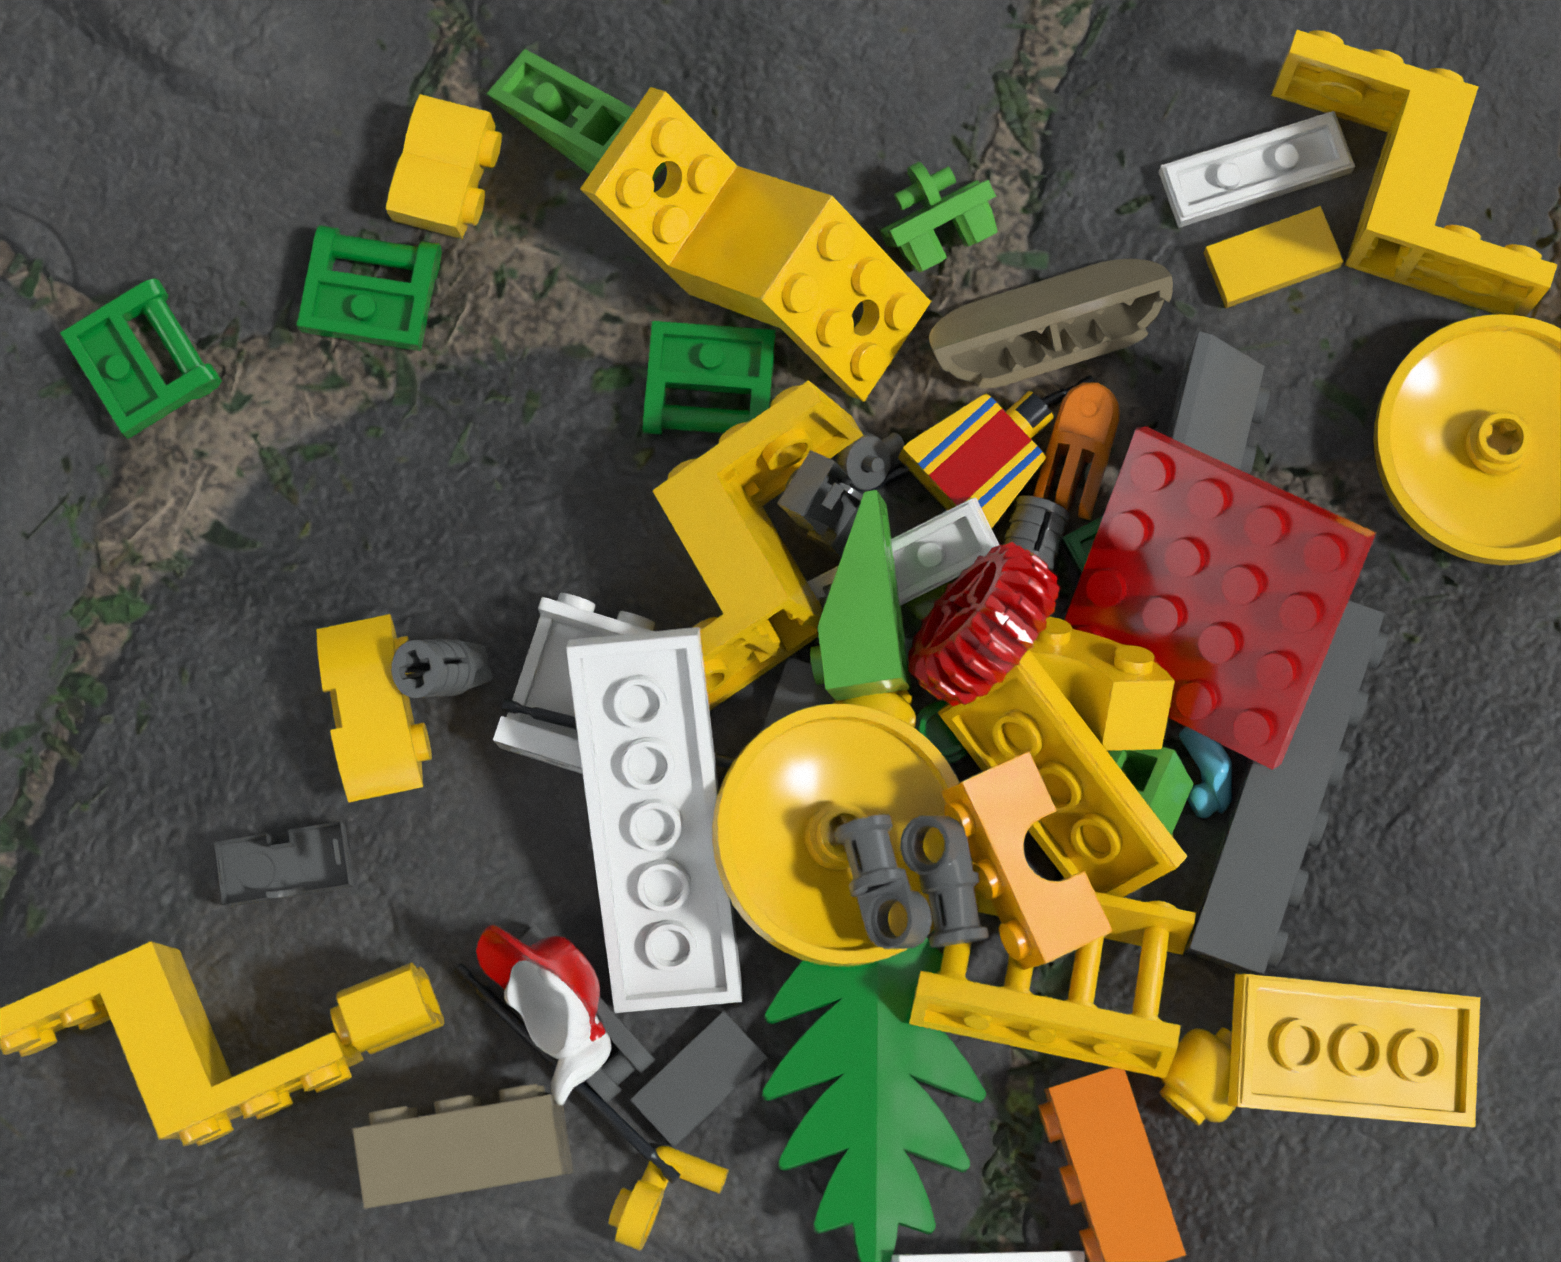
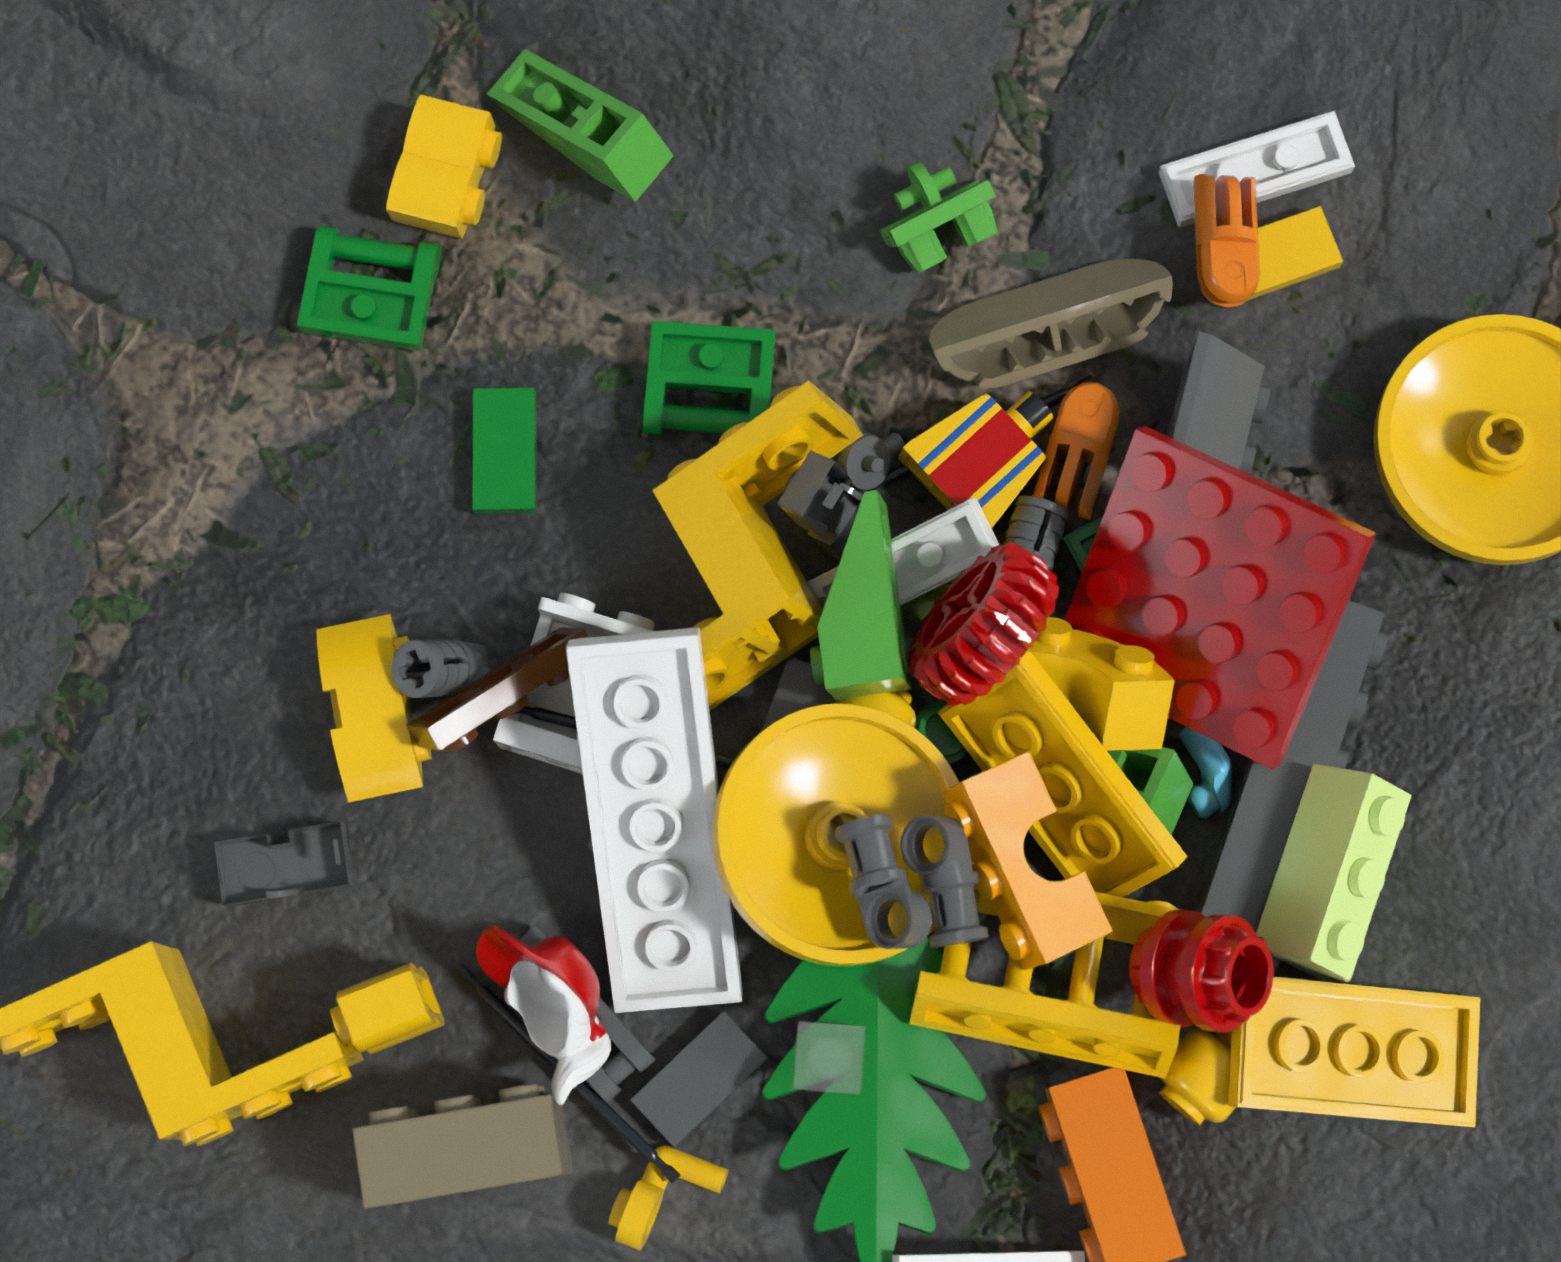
green plate [60,279,222,439] -> none
yellow bracket [580,87,931,401] -> none
yellow bracket [1271,30,1557,317] -> none
none -> reddish brown plate [406,627,589,753]
none -> green tile [472,388,537,514]
none -> clear brick [793,1022,867,1095]
none -> red piece [1130,909,1274,1032]
none -> orange arm [1193,174,1260,308]
none -> yellowish green slope [1256,763,1412,984]

